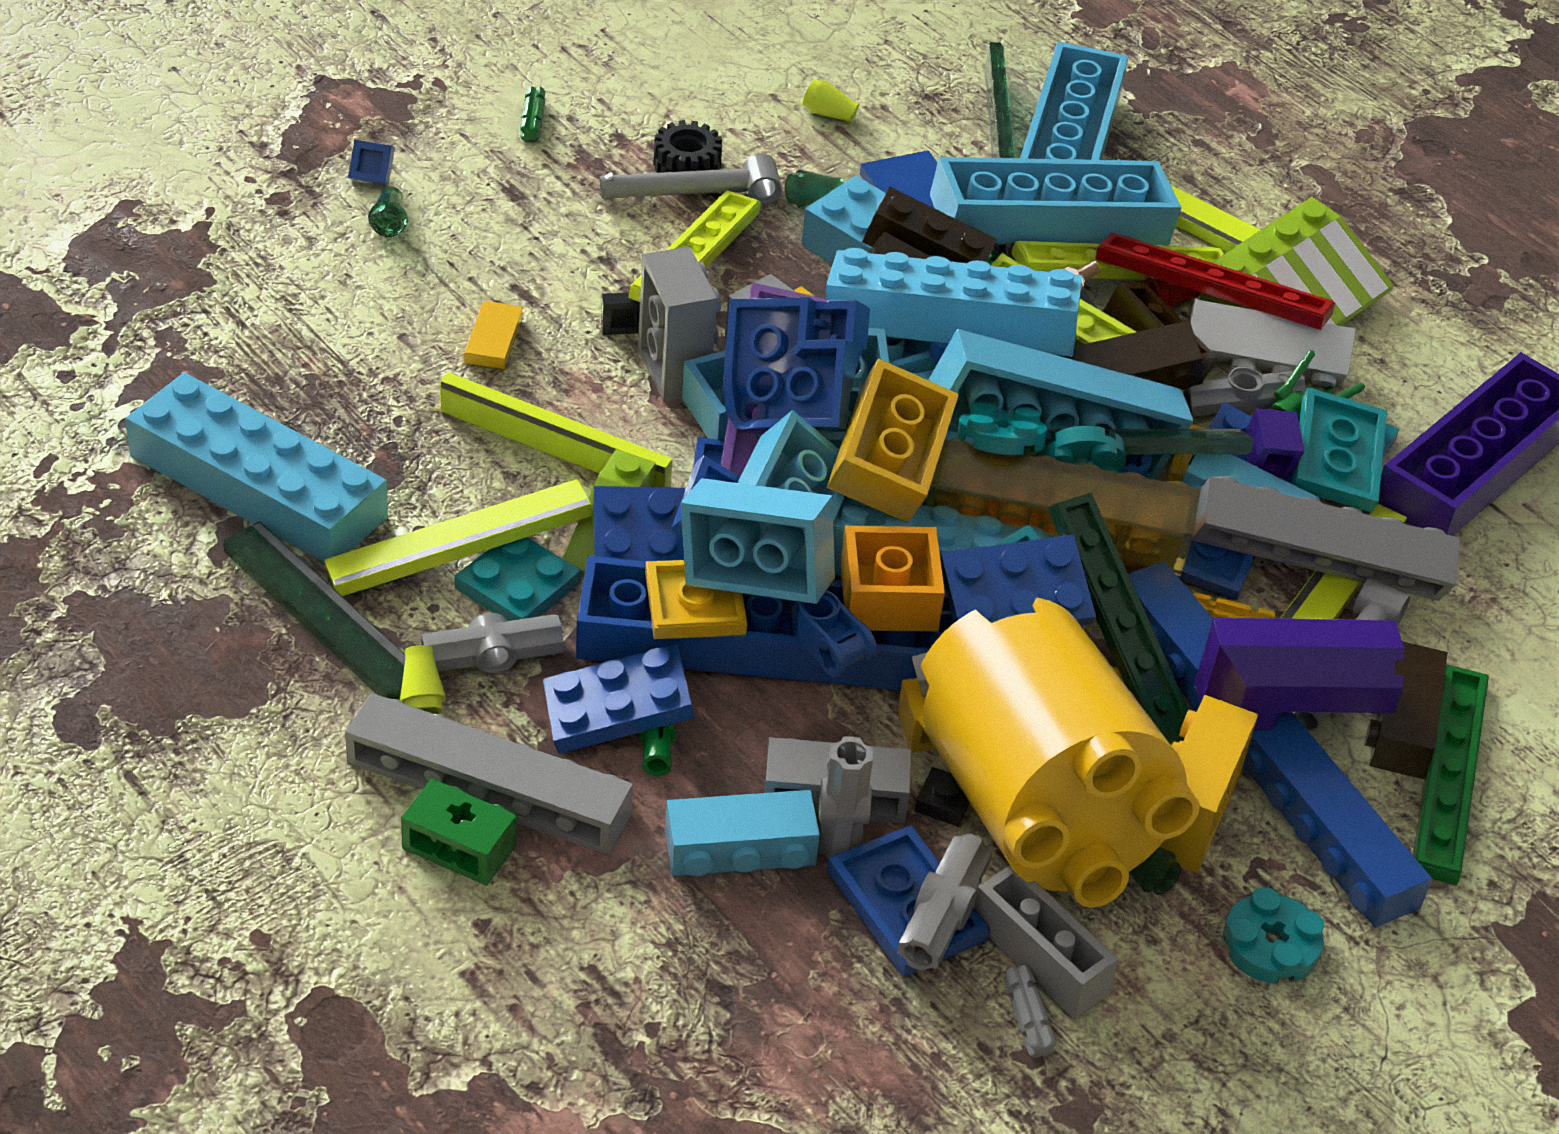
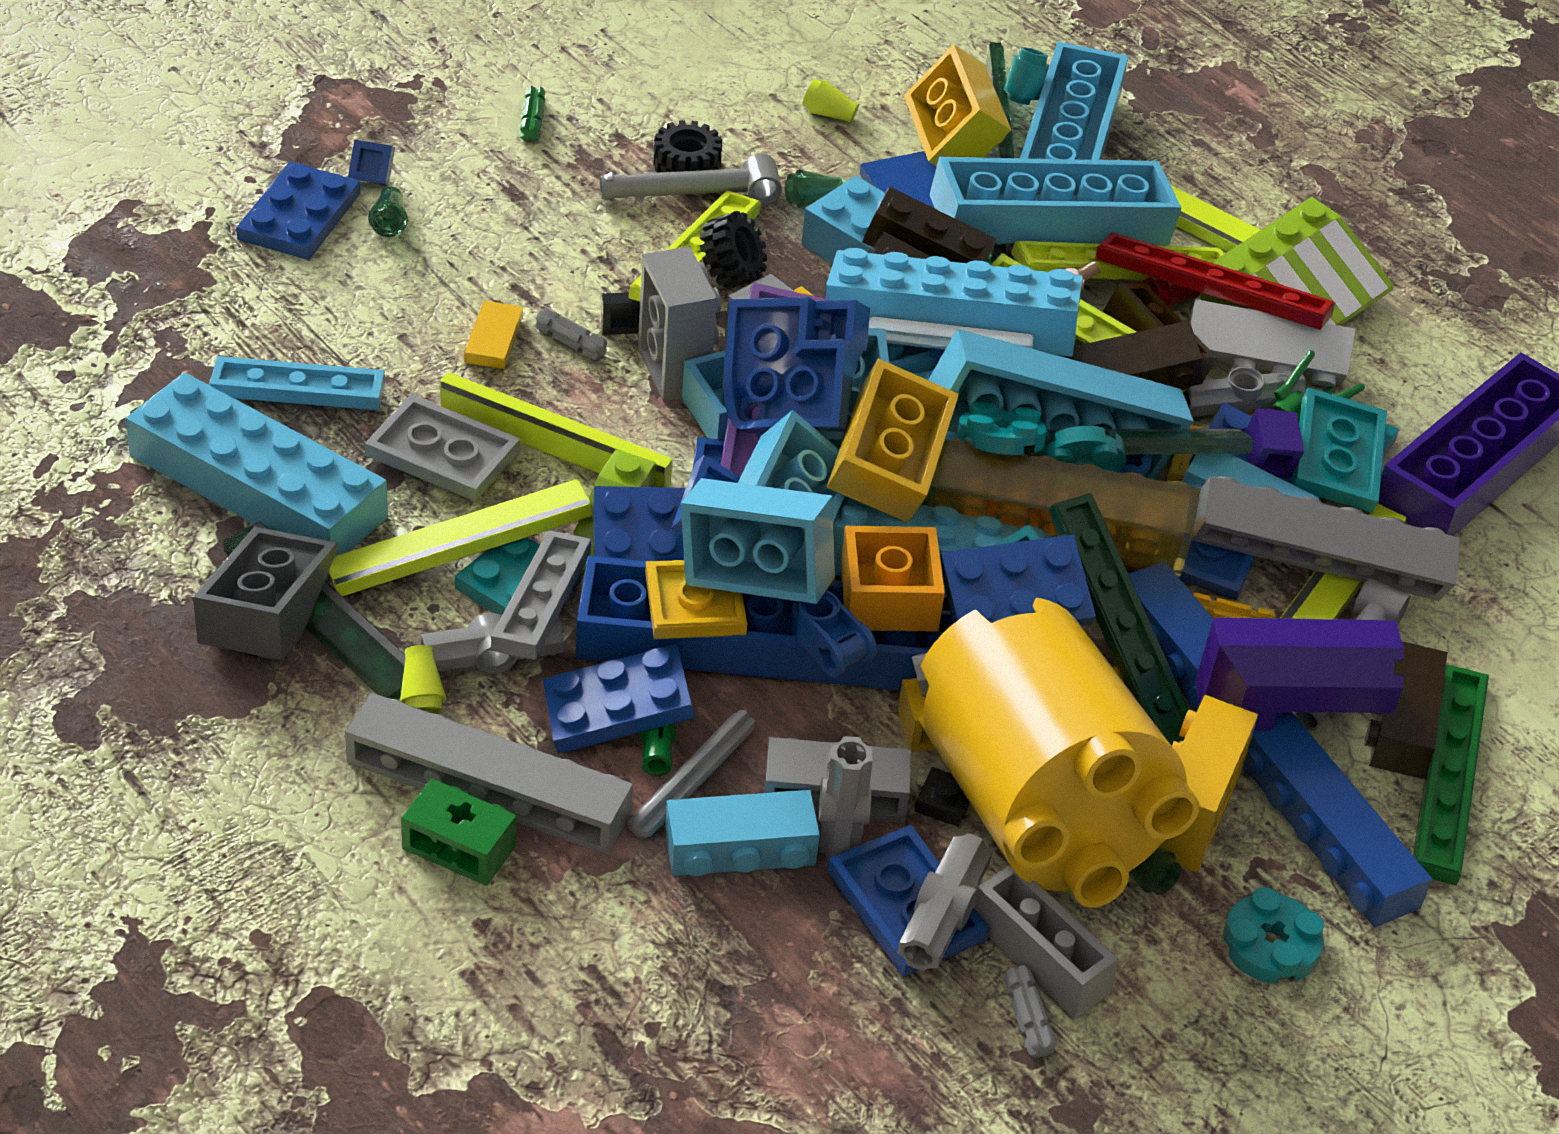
none -> dark grey slope [193,527,338,660]
none -> medium azure plate [209,356,385,410]
none -> blue plate [236,161,361,260]
none -> light grey plate [365,394,520,502]
none -> light grey plate [491,530,591,660]
none -> light grey axle [535,308,607,361]
none -> light grey axle [627,710,756,840]
none -> black tyre [700,211,767,288]
none -> white axle [869,317,1033,350]
none -> yellow brick [904,44,1011,166]
none -> teal brick [1004,47,1049,105]

